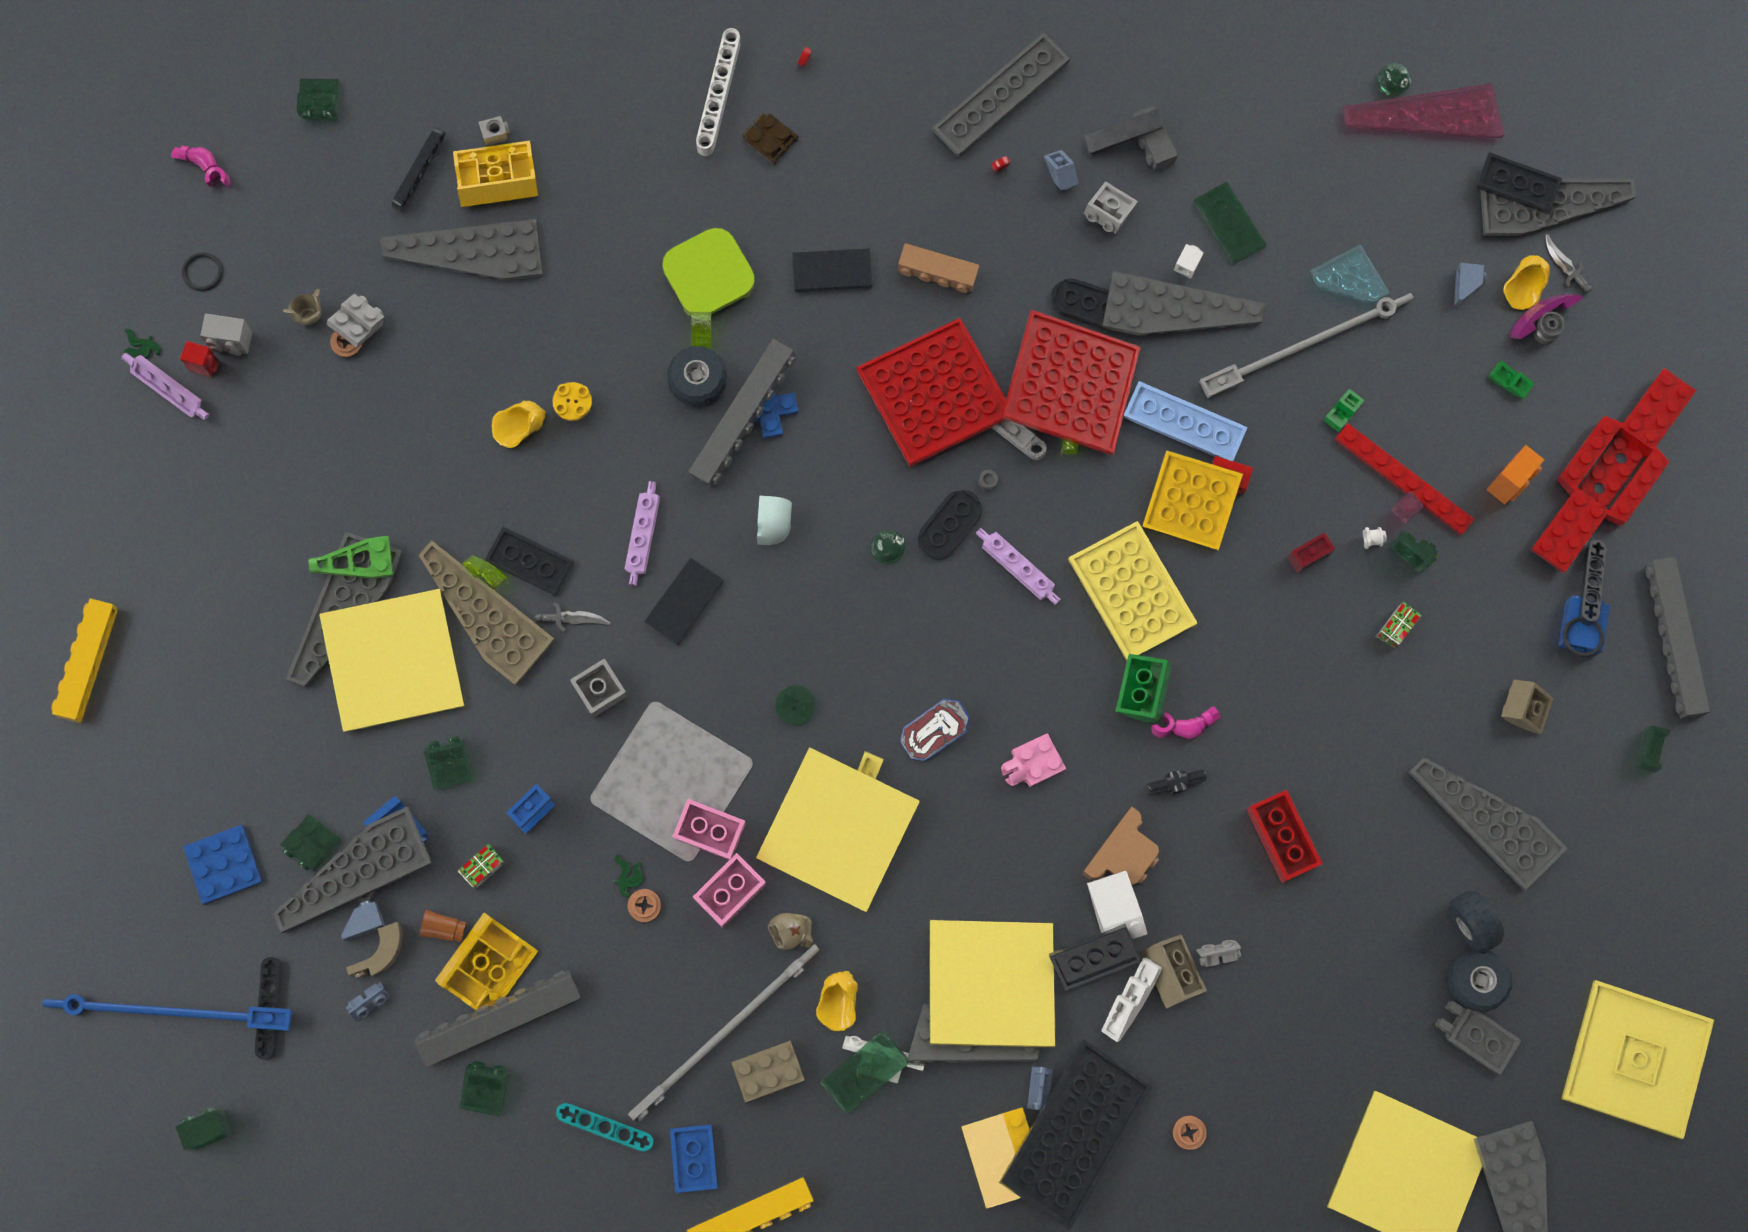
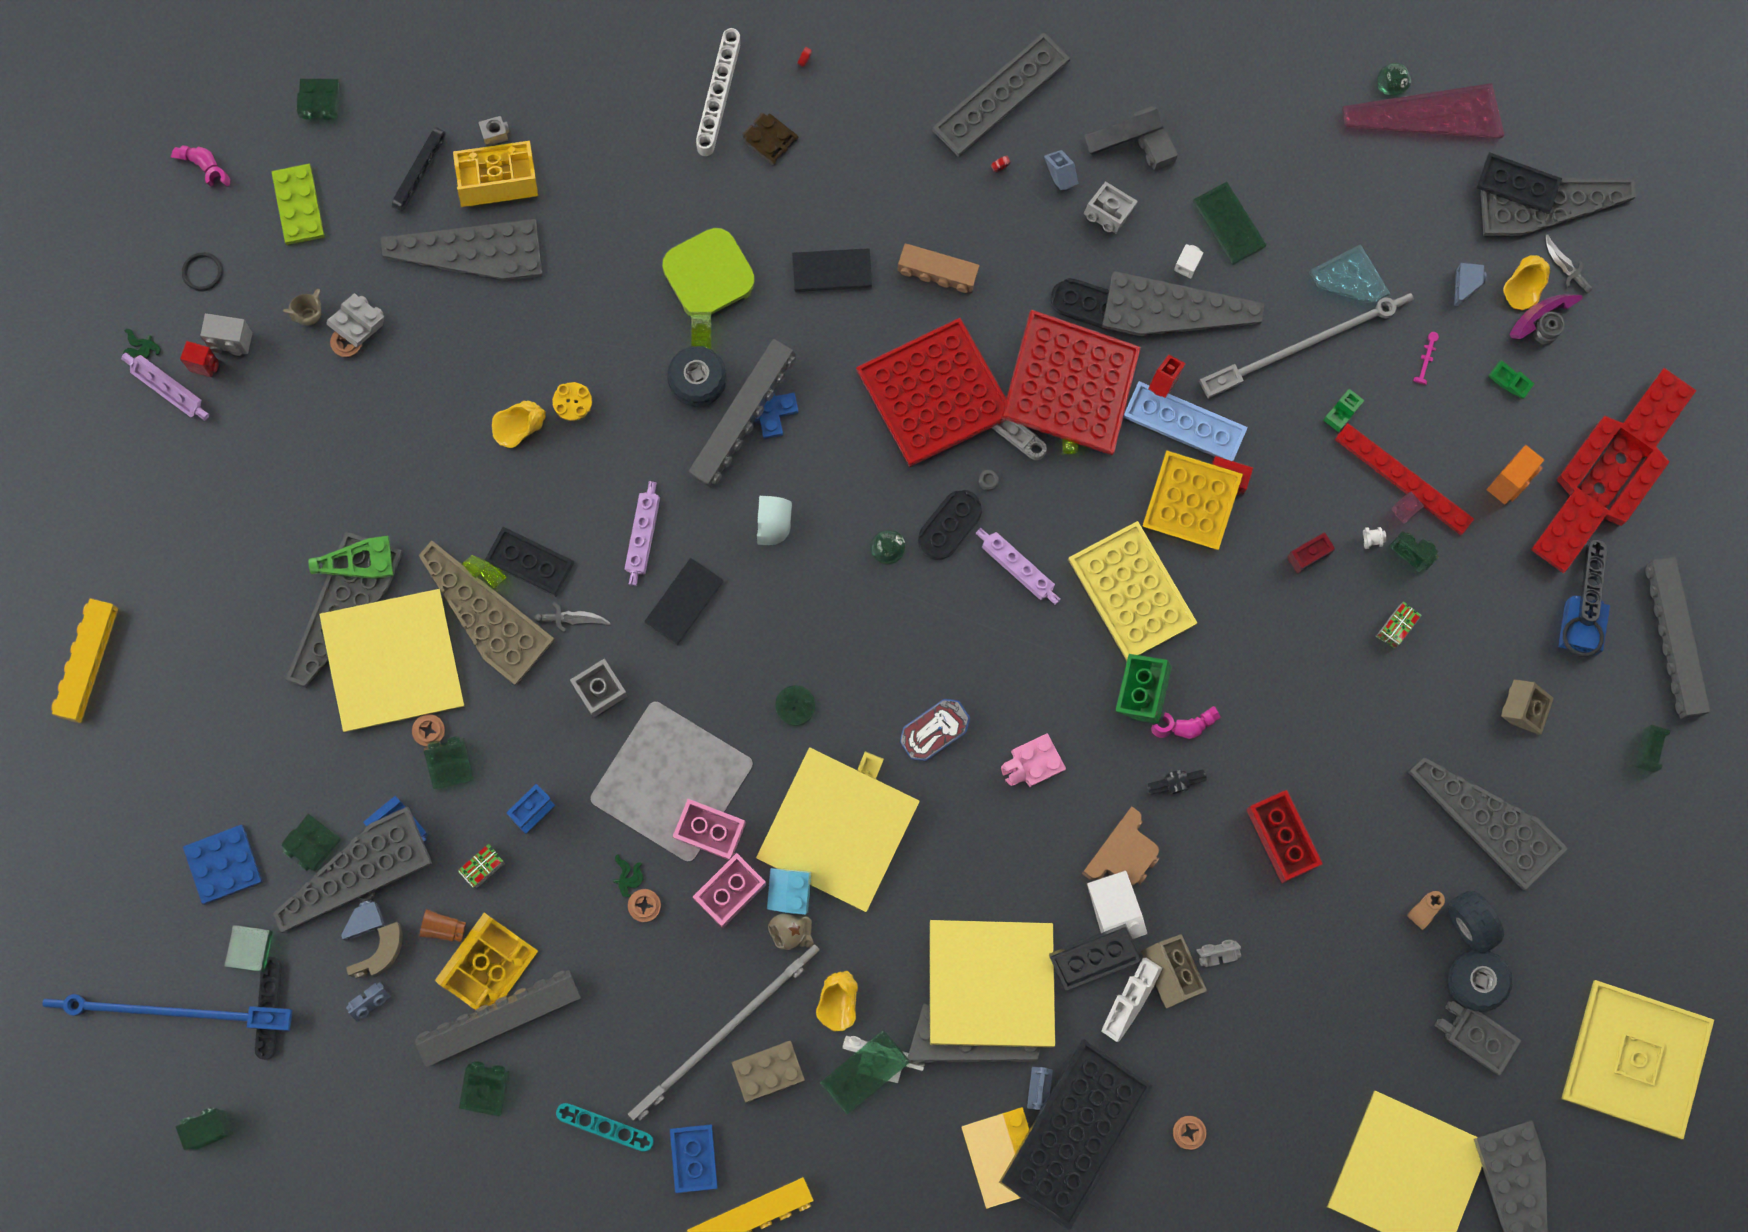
none -> clear green tile [225,925,273,972]
none -> lime plate [271,163,325,245]
none -> nougat gear [412,714,445,747]
none -> medium azure slope [767,868,811,914]
none -> red brick [1148,354,1186,398]
none -> medium nougat piece [1407,891,1445,930]
none -> dark pink piece [1413,332,1439,385]

